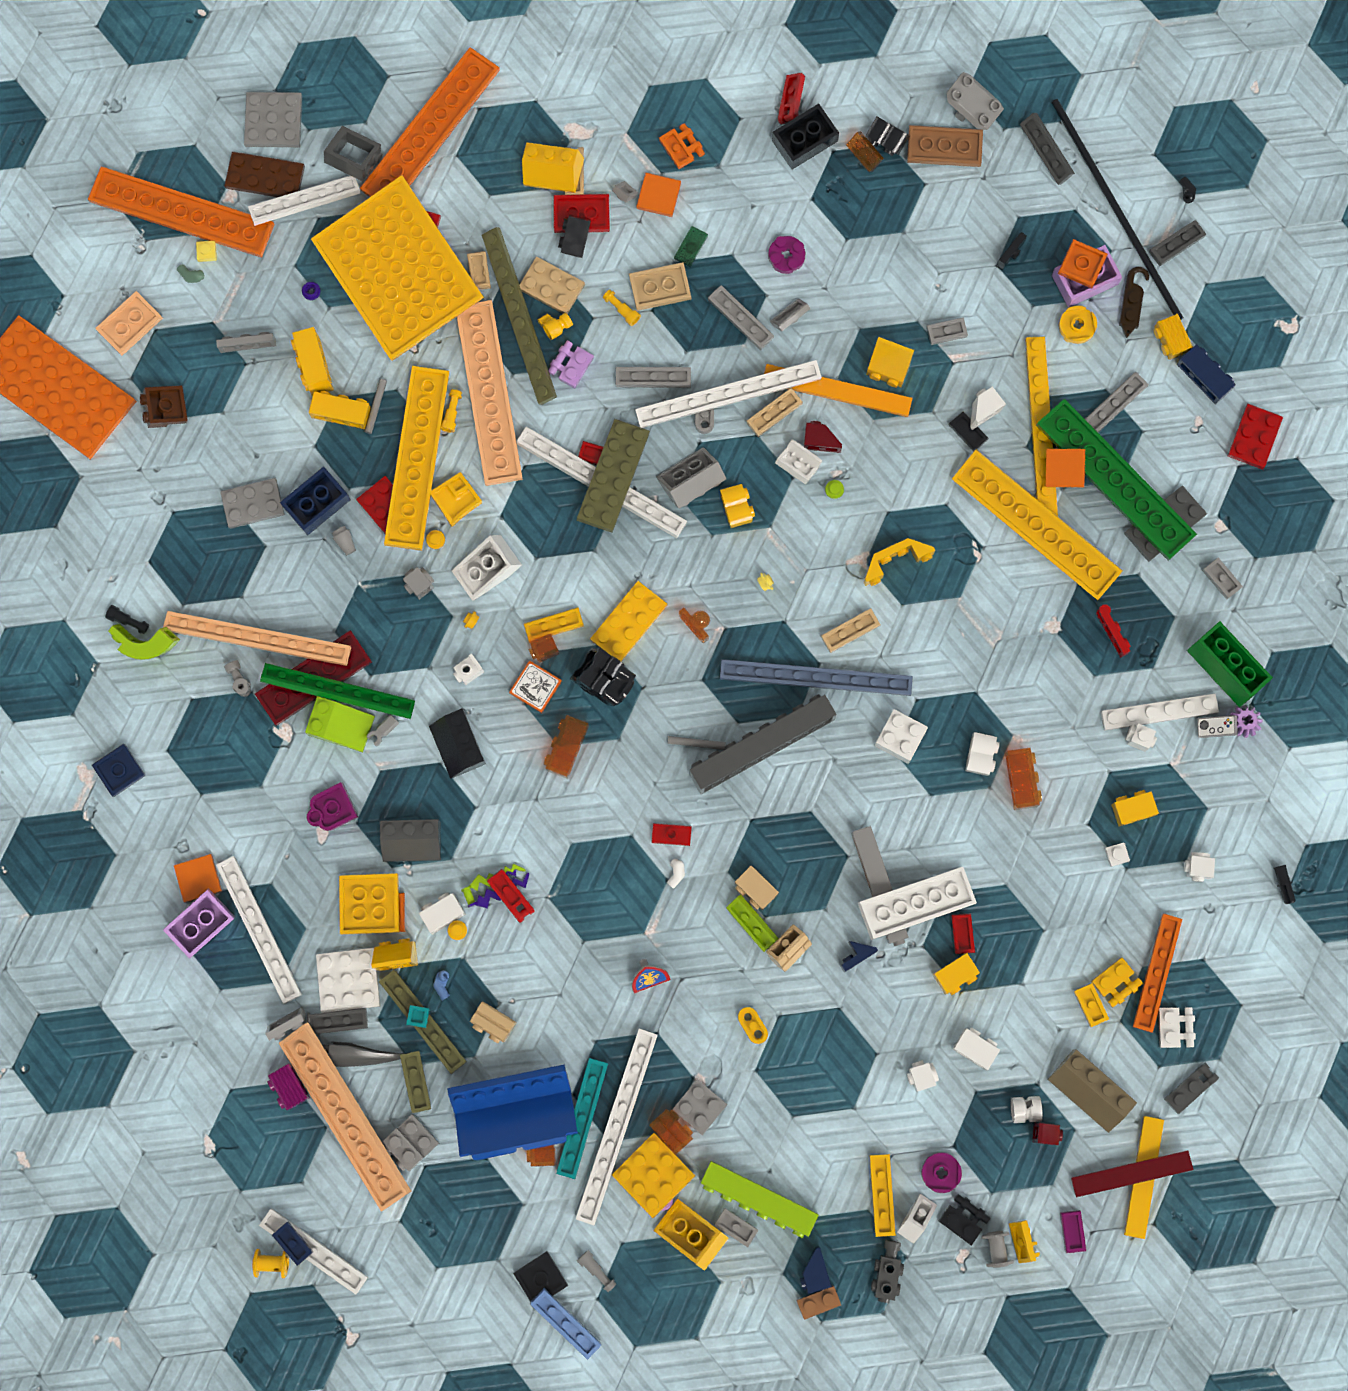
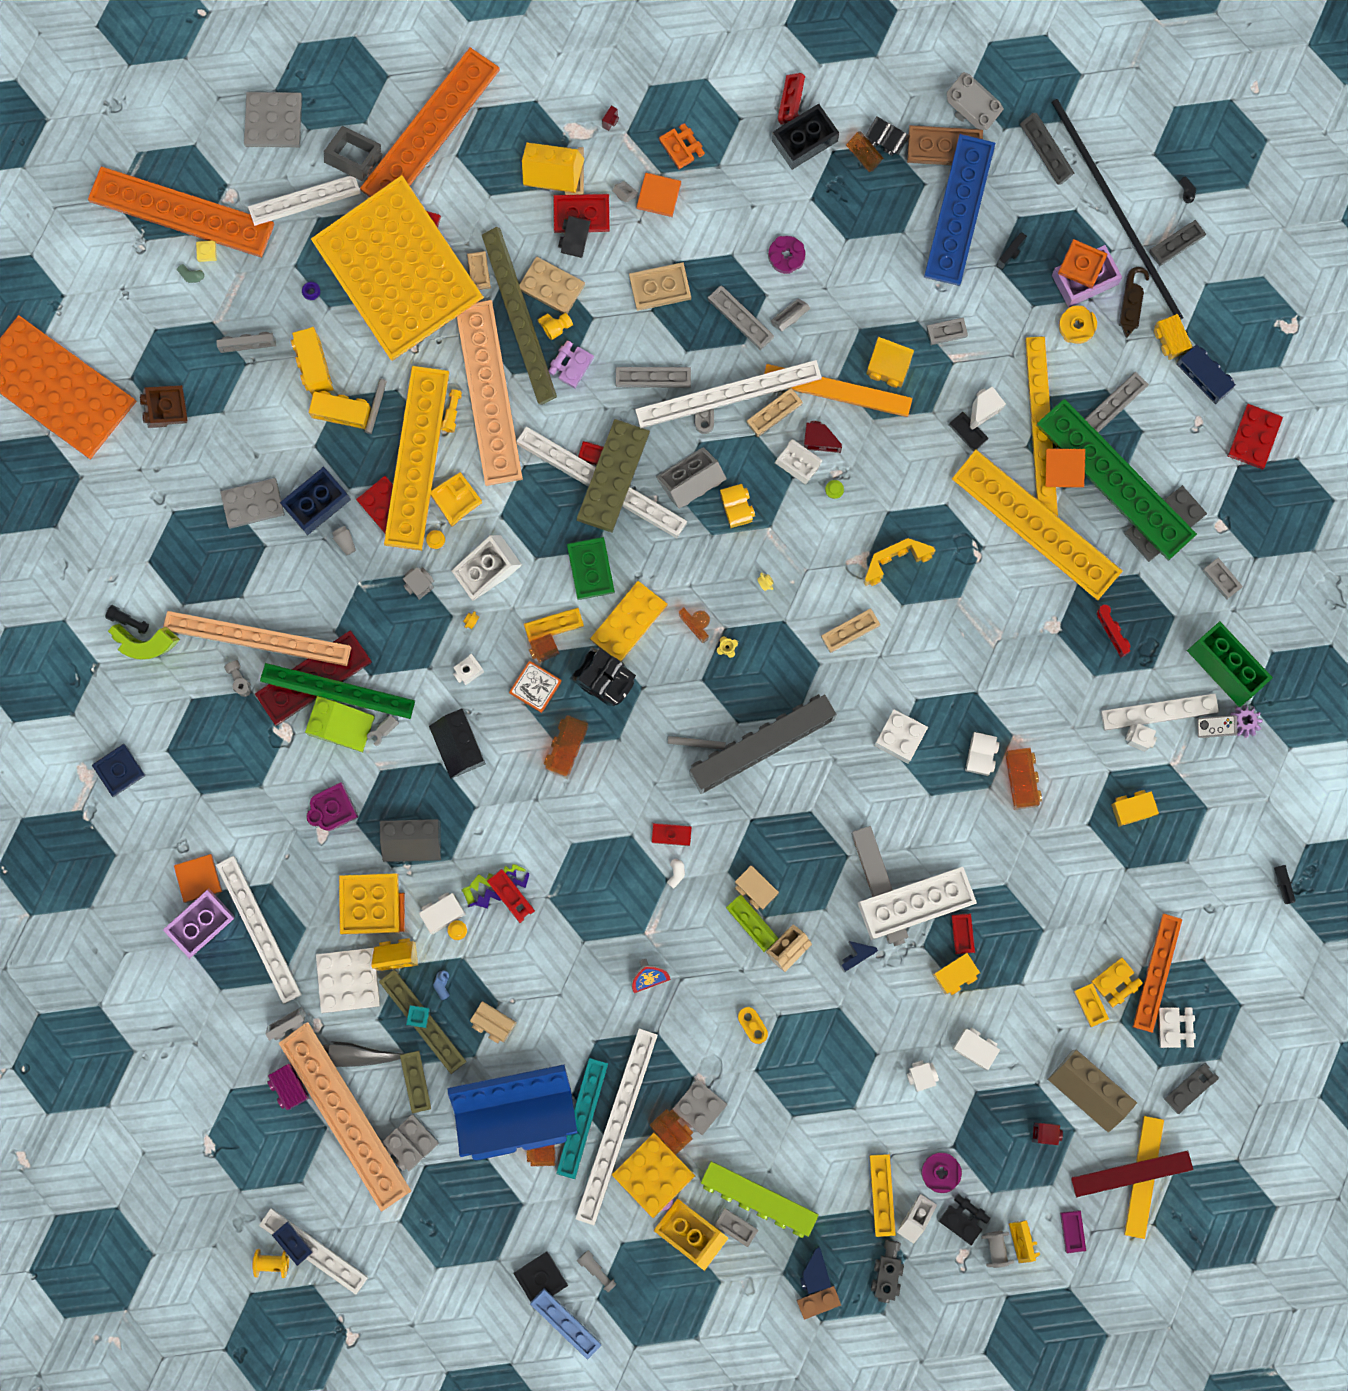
light nougat plate [95,291,163,356] -> none
reddish brown plate [224,152,305,197] -> none
dark grey plate [307,1008,368,1034] -> none
yellow piece [603,290,641,326] -> none
clear green plate [674,226,708,267] -> none
sand blue plate [720,659,913,696] -> none
white wheel [1011,1096,1042,1123] -> none
white plate [1105,843,1130,867] -> none
white brick [1184,852,1215,882] -> none
none -> green plate [567,537,615,600]
none -> dark red plate [602,105,619,131]
none -> light yellow plate [717,637,738,658]
none -> blue plate [924,134,996,286]

